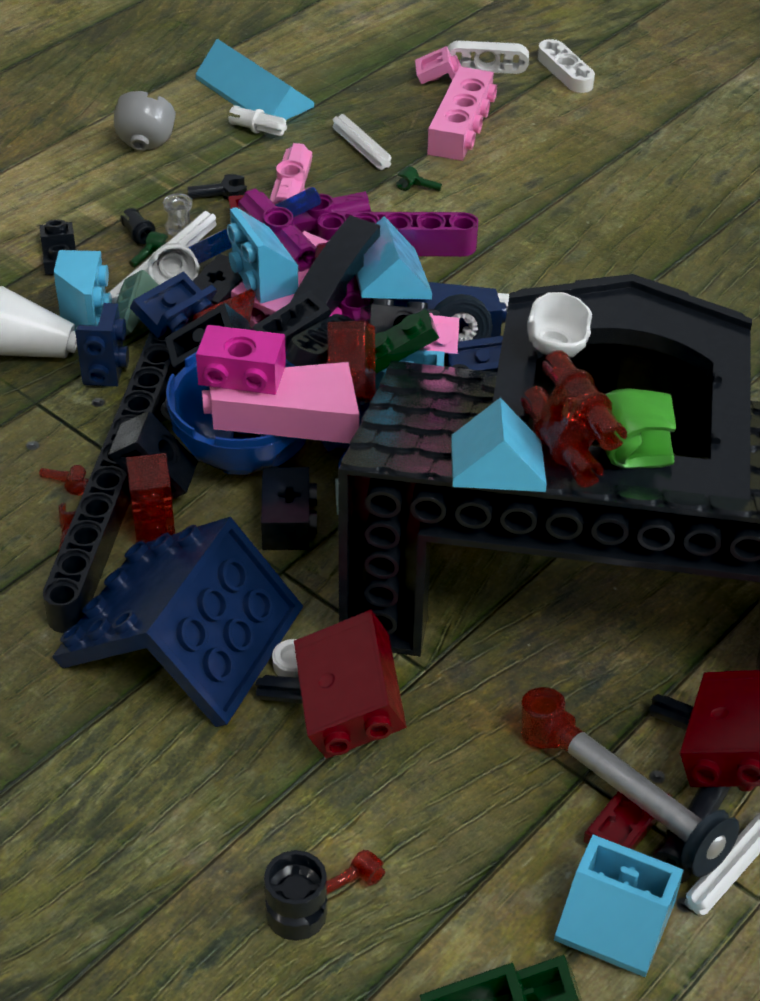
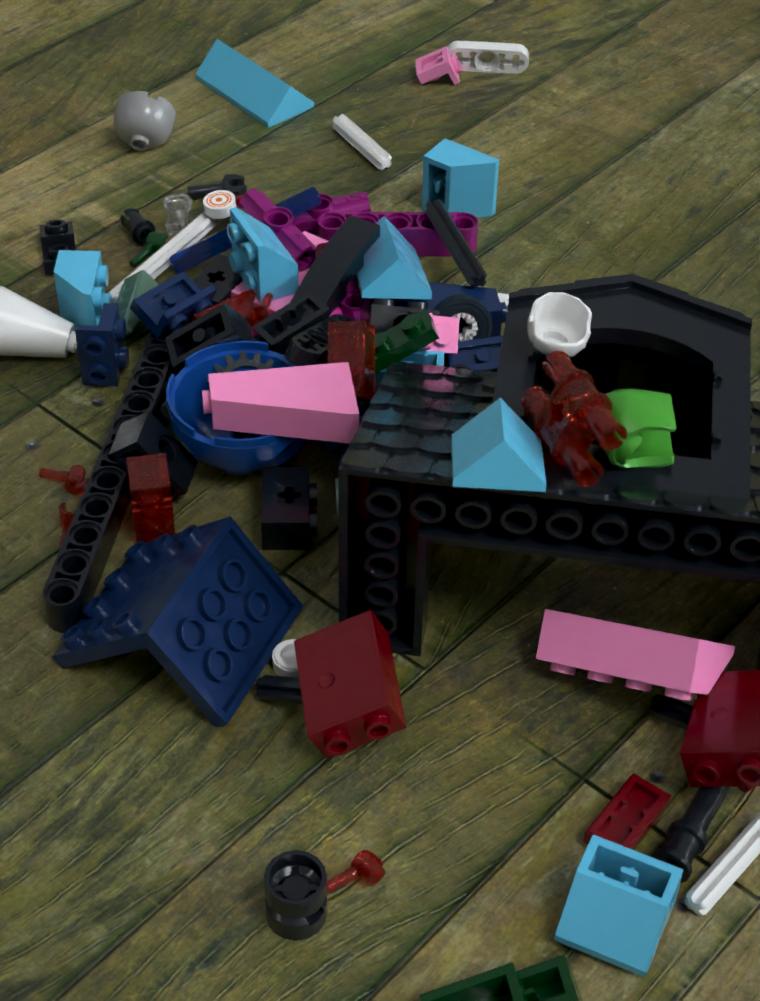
white hair [148,243,200,285] -> none
dark pink brick [196,325,286,395] -> none
white axle [228,105,287,136] -> none
bright pink piece [270,143,312,208] -> none
dark green hand [396,166,442,191] -> none
bright pink brick [427,66,497,161] -> none
piece [522,687,740,877] -> none
white beam [538,39,595,93] -> none
none -> white tile [203,190,237,219]
none -> clear red hand [247,293,273,331]
none -> medium azure slope [421,138,499,218]
none -> black axle [425,199,487,288]
none -> bright pink slope [536,609,735,701]

